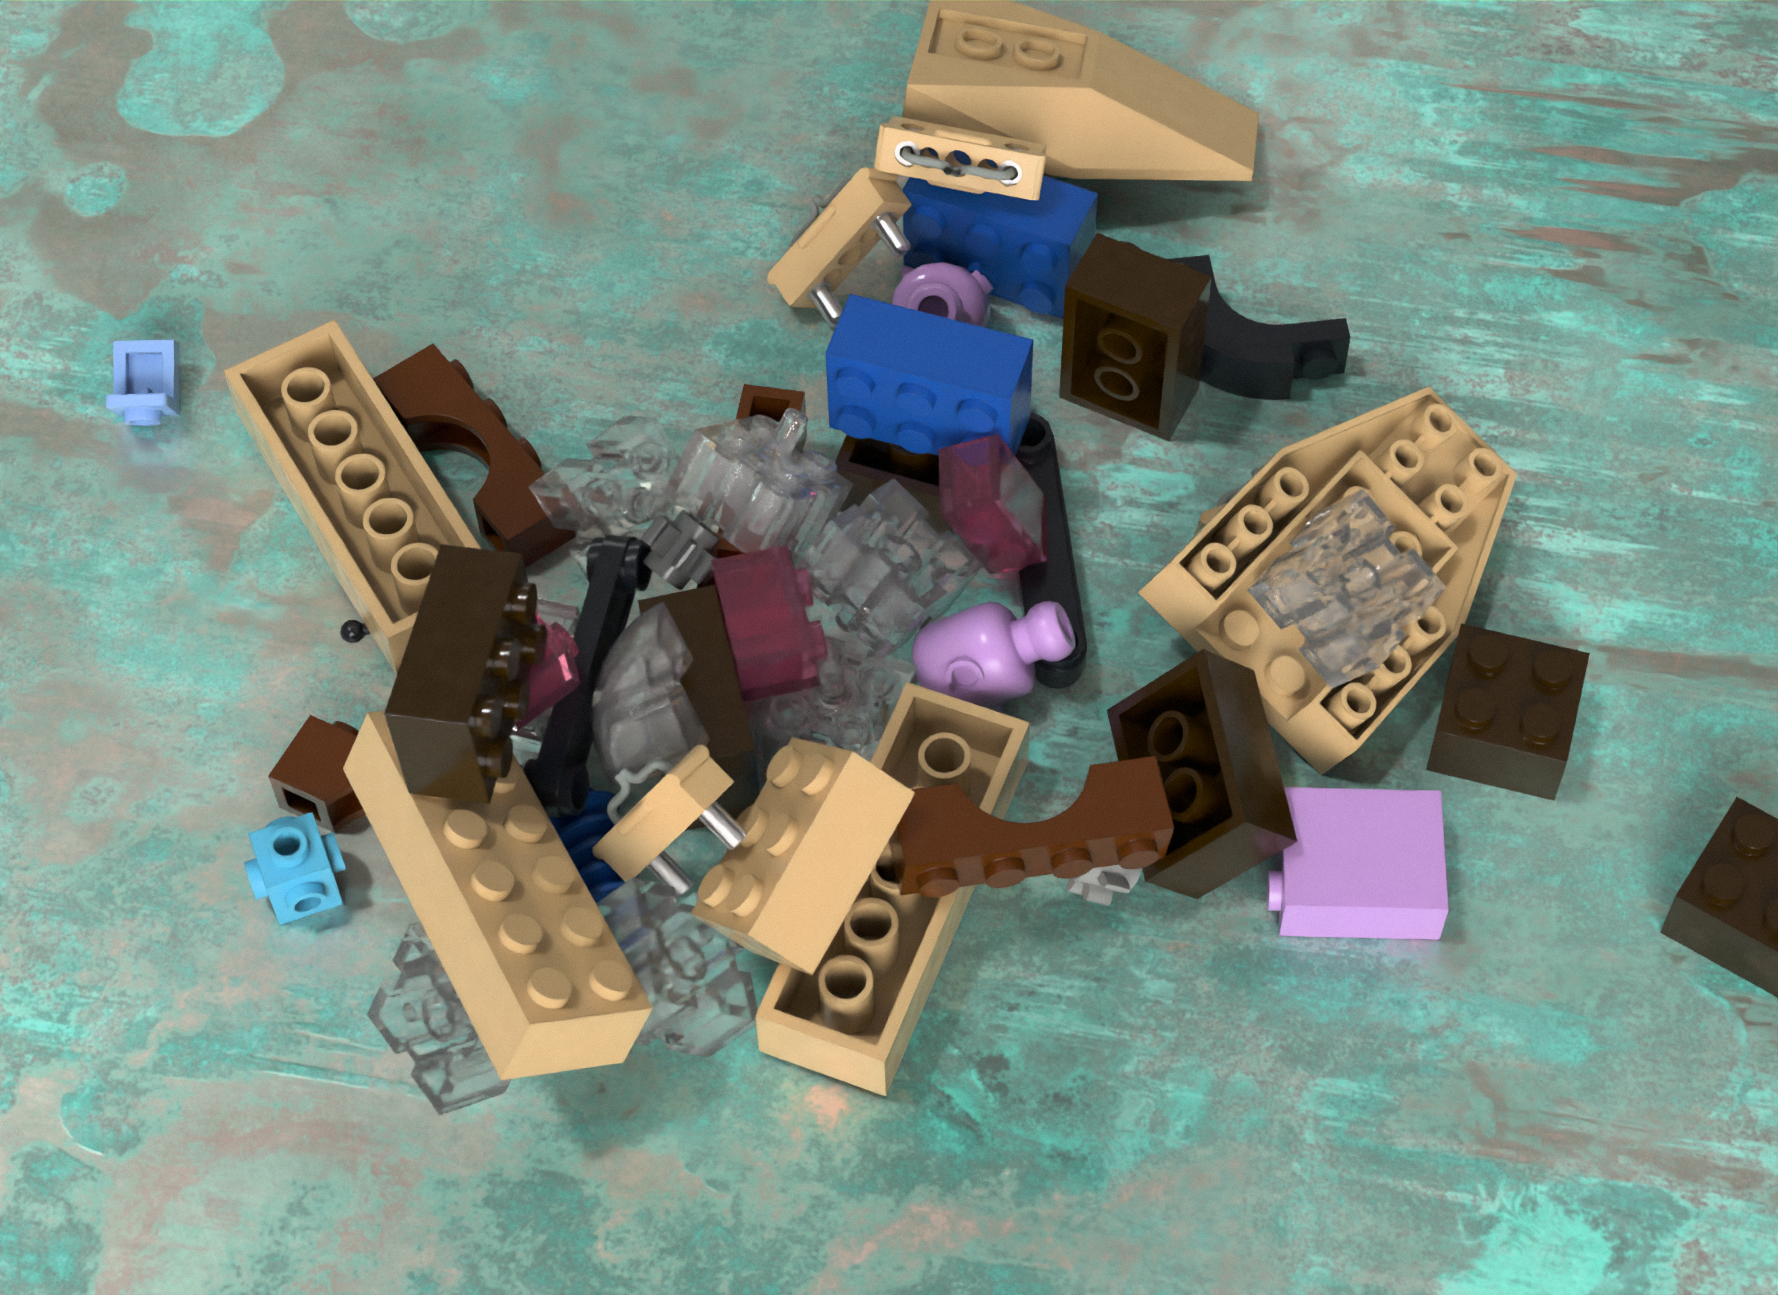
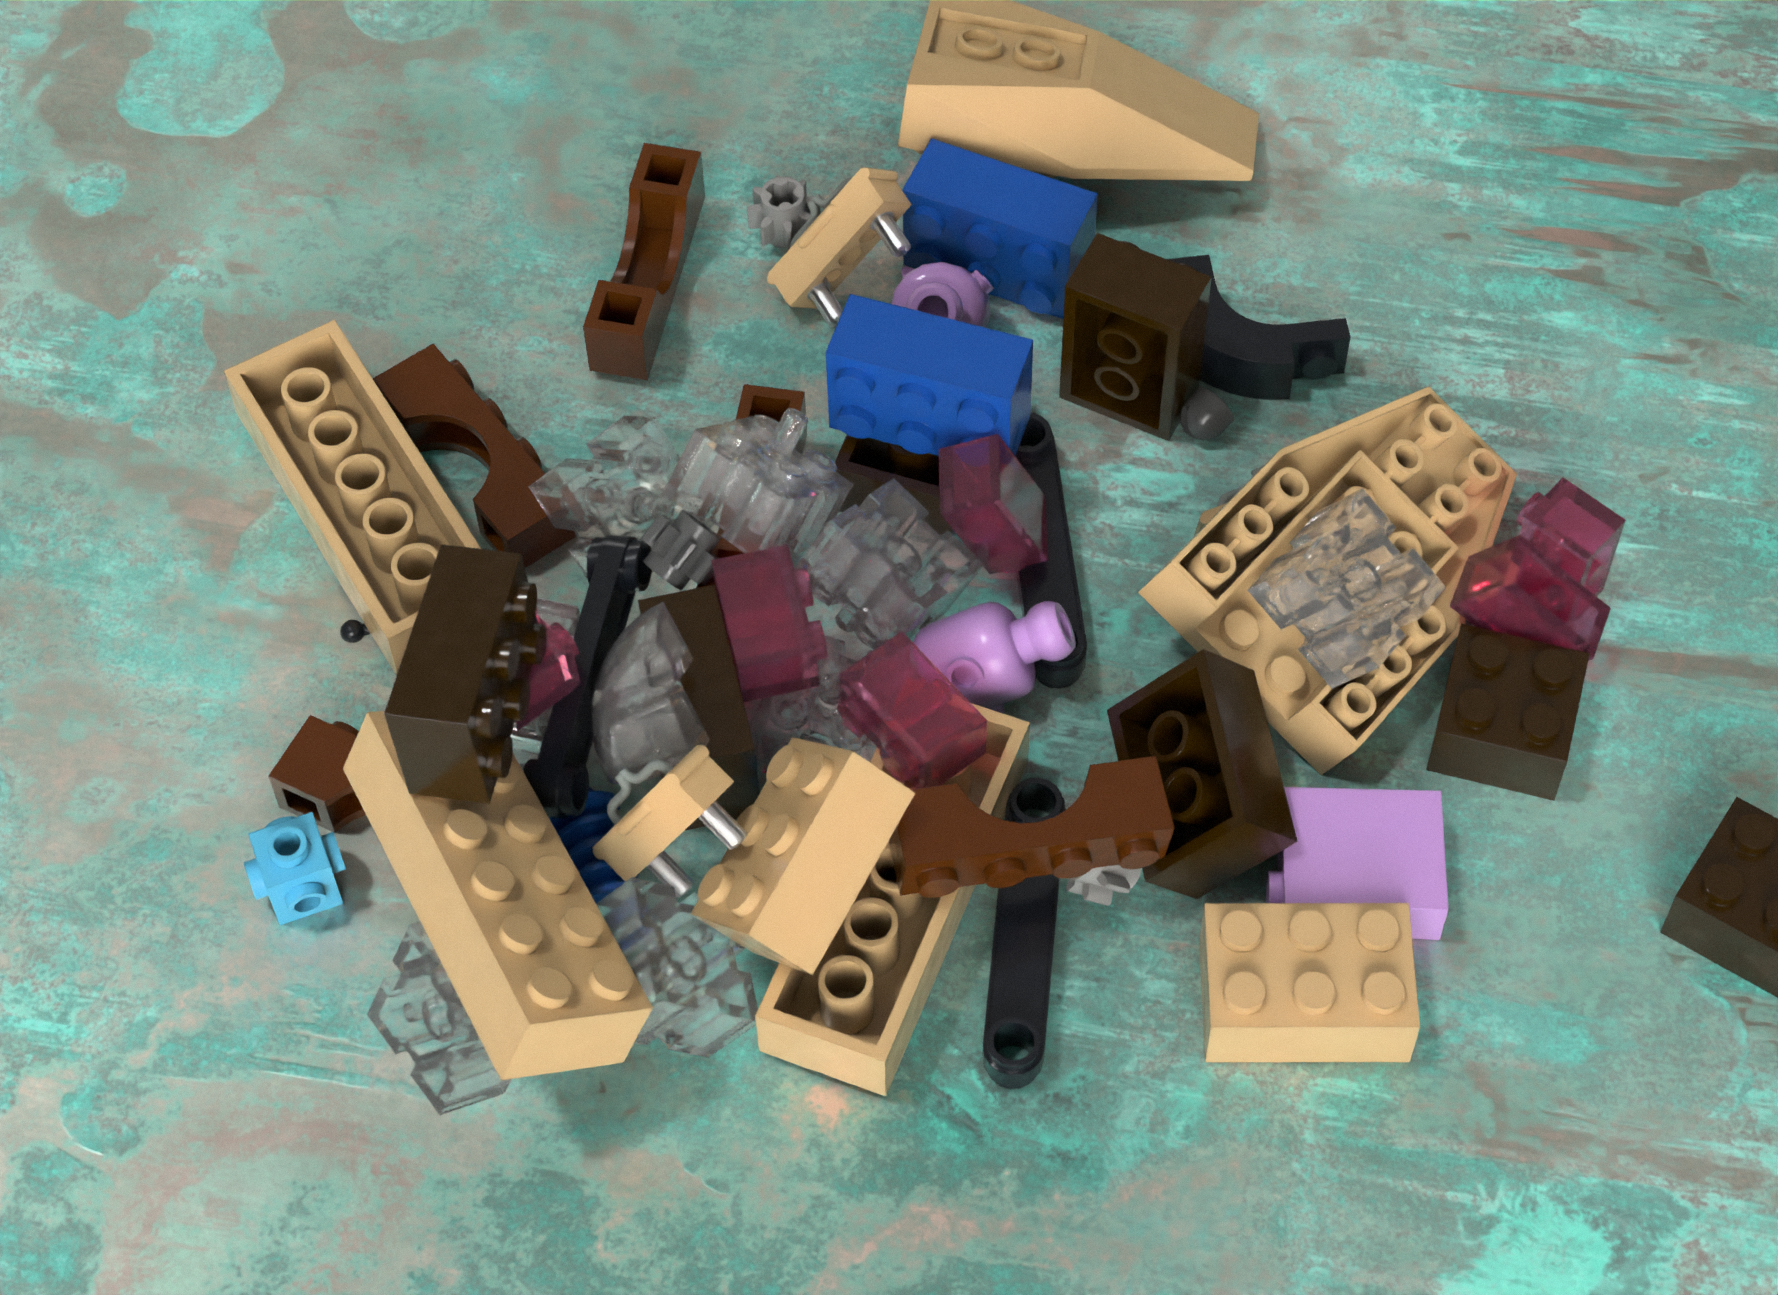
light blue bracket [106,340,179,426] -> none
tan piece [874,116,1047,200] -> none
none -> reddish brown arch [583,143,705,381]
none -> light grey gear [747,176,820,250]
none -> clear pink brick [838,631,987,789]
none -> black piece [982,777,1066,1089]
none -> dark grey hinge [1180,387,1234,440]
none -> tan brick [1199,903,1420,1062]
none -> clear pink brick [1450,535,1611,661]
none -> clear pink brick [1505,477,1626,629]

